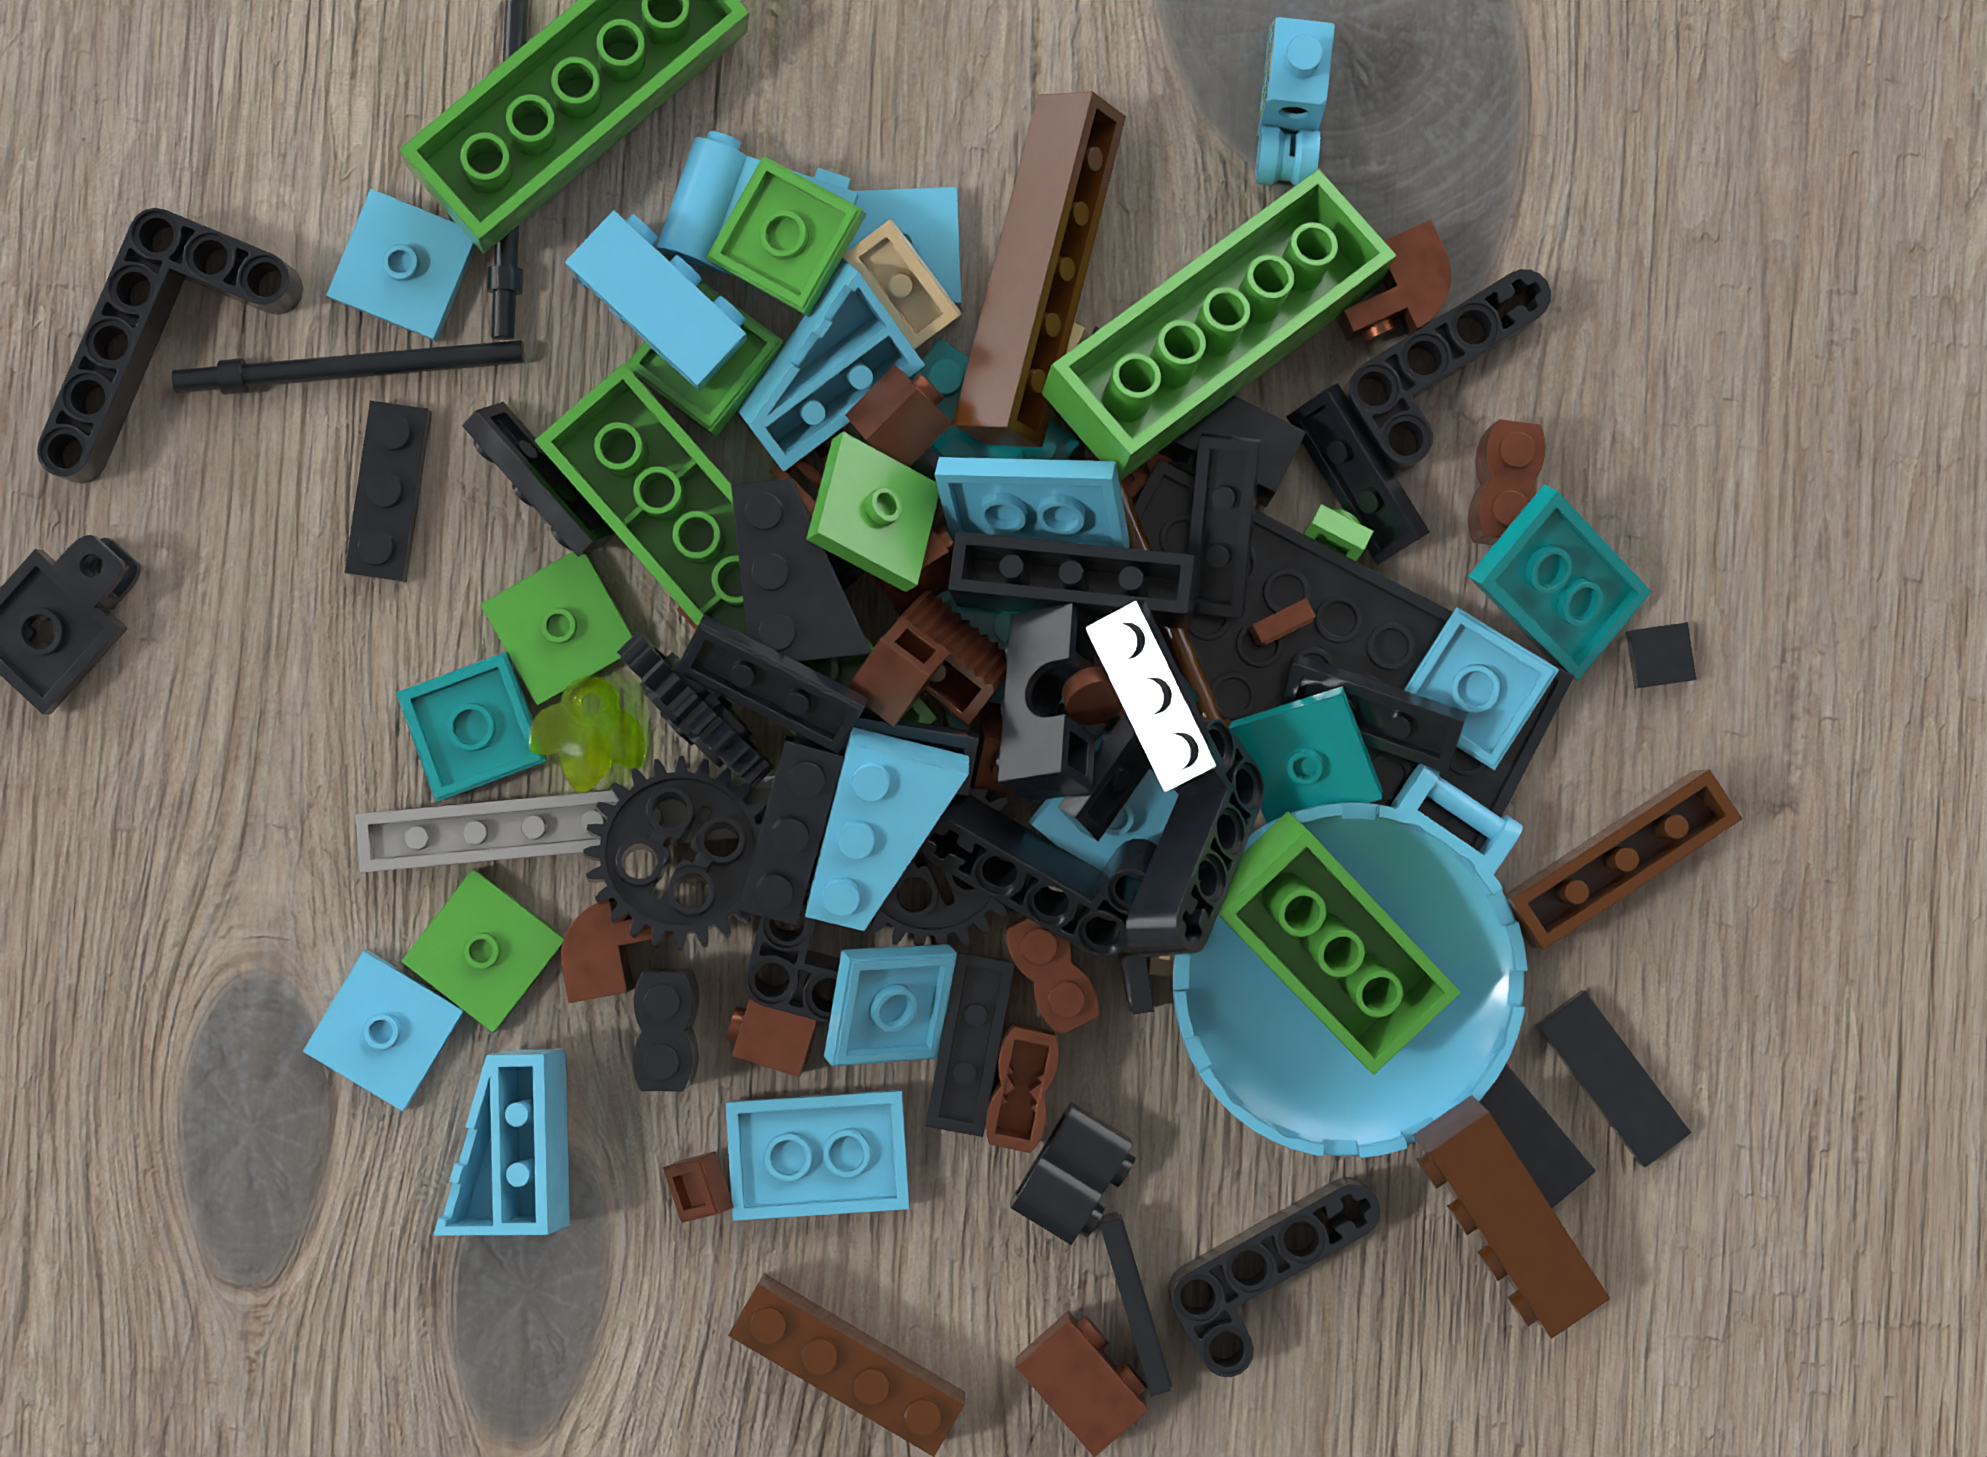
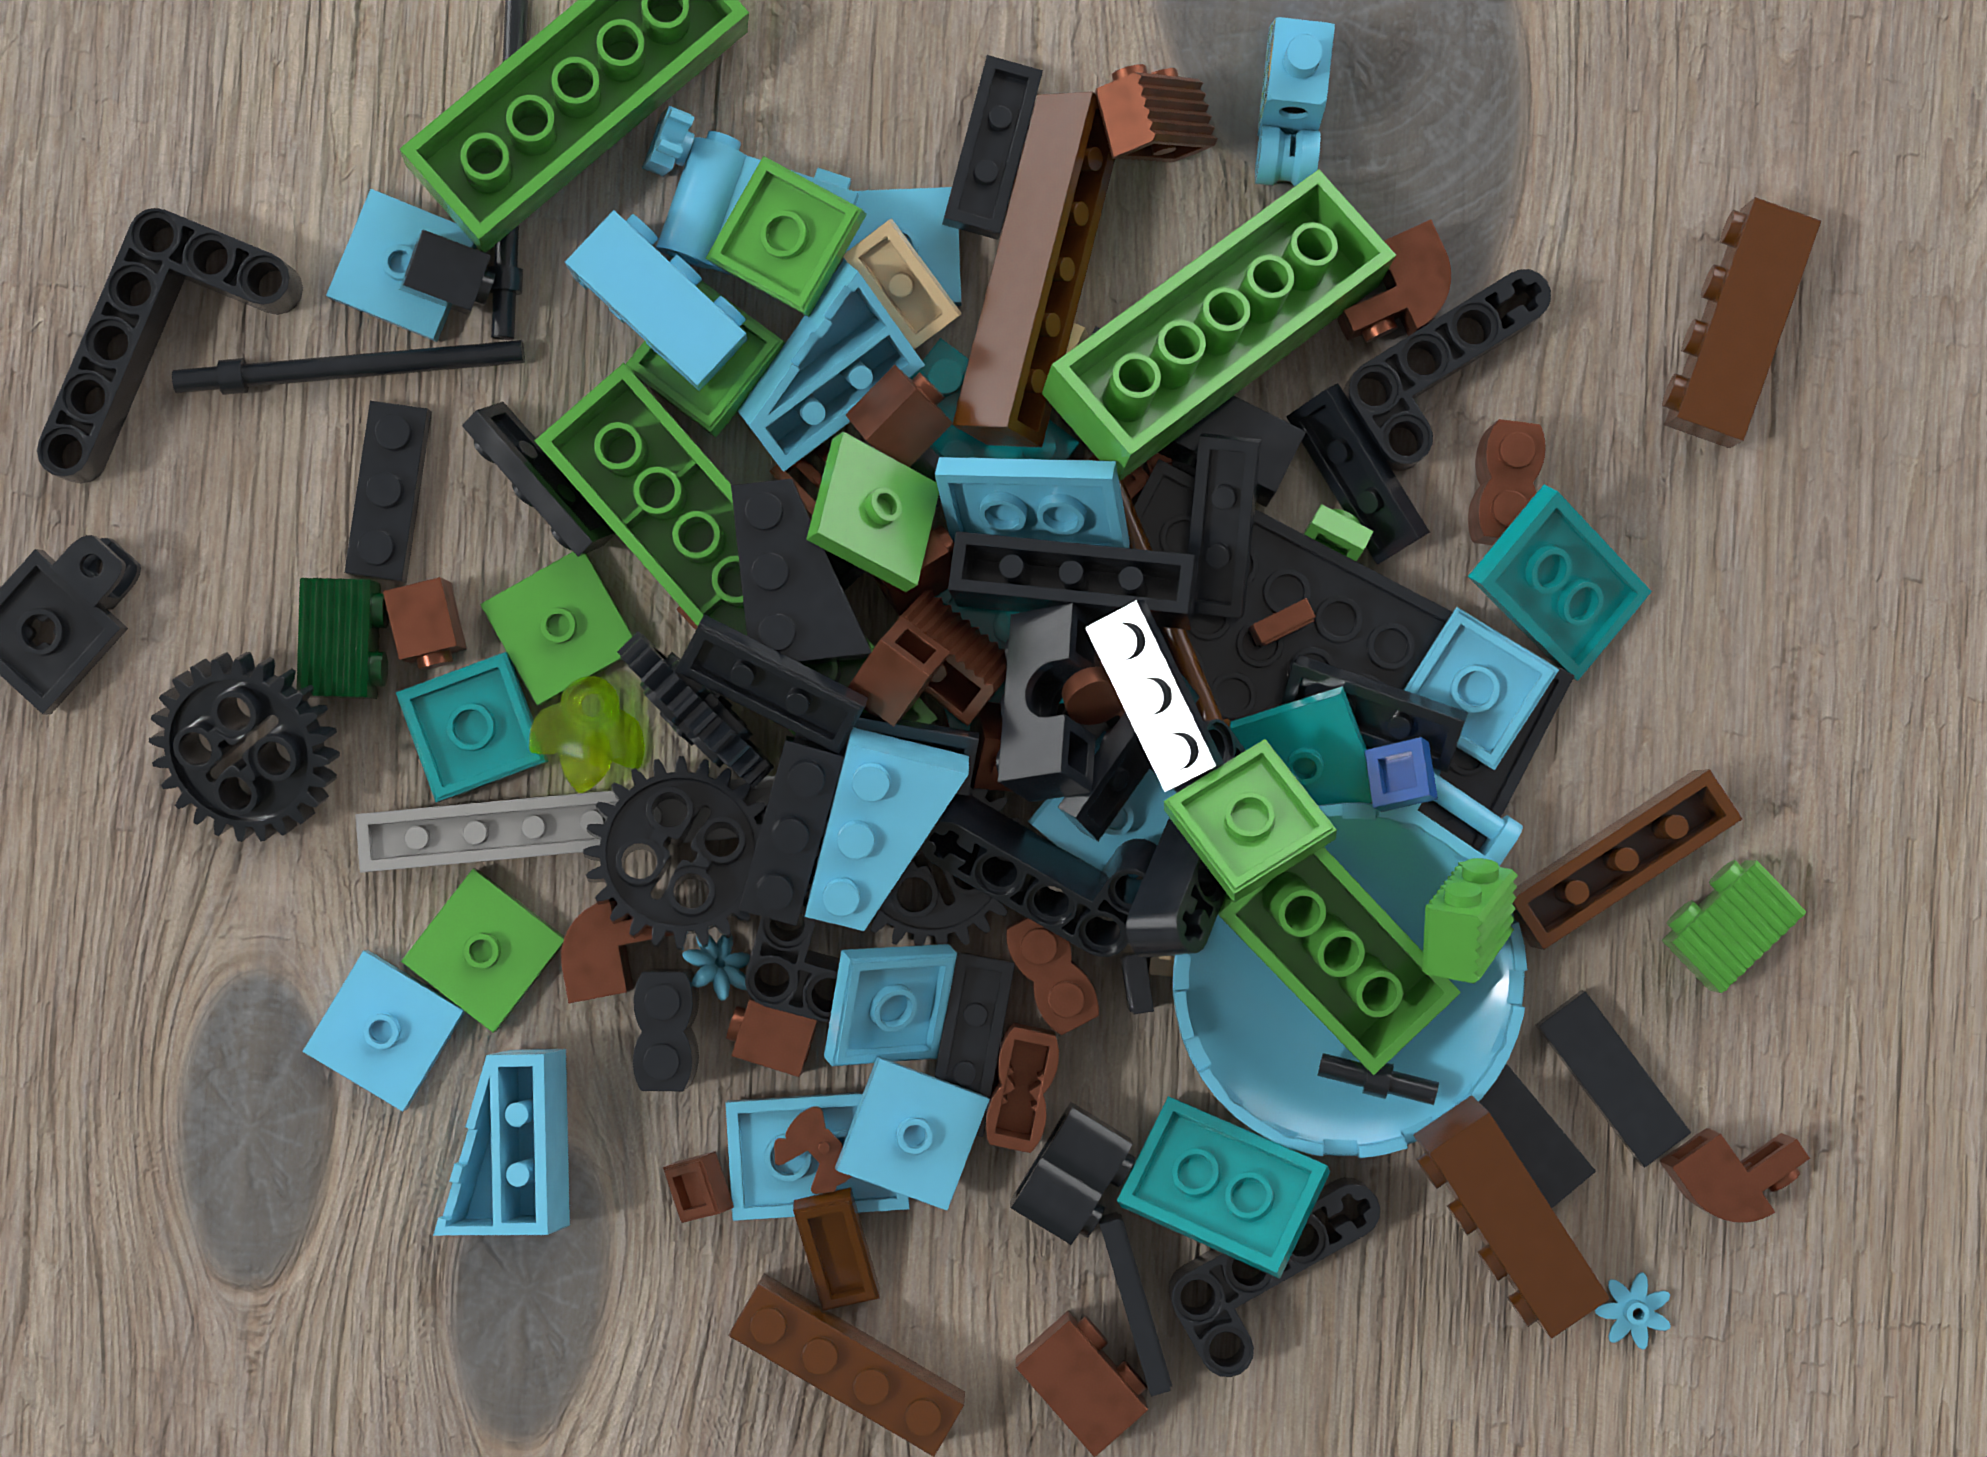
black tile [1626,622,1696,689] -> none
none -> black gear [149,652,340,842]
none -> dark green brick [296,578,389,699]
none -> copper brick [383,577,467,670]
none -> black brick [399,230,496,315]
none -> medium azure plate [642,106,694,177]
none -> medium azure plant [682,934,751,1001]
none -> copper piece [774,1106,852,1194]
none -> reddish brown tile [793,1187,880,1311]
none -> medium azure plate [835,1056,990,1210]
none -> black plate [942,55,1043,240]
none -> copper brick [1095,64,1218,163]
none -> teal plate [1117,1096,1330,1279]
none -> bright green plate [1164,739,1337,903]
none -> black bar [1317,1053,1439,1105]
none -> blue plate [1365,737,1438,812]
none -> bright green brick [1422,858,1518,984]
none -> medium azure plant [1595,1272,1671,1350]
none -> copper brick [1659,1128,1811,1223]
none -> reddish brown brick [1662,197,1821,448]
none -> bright green brick [1662,860,1806,993]

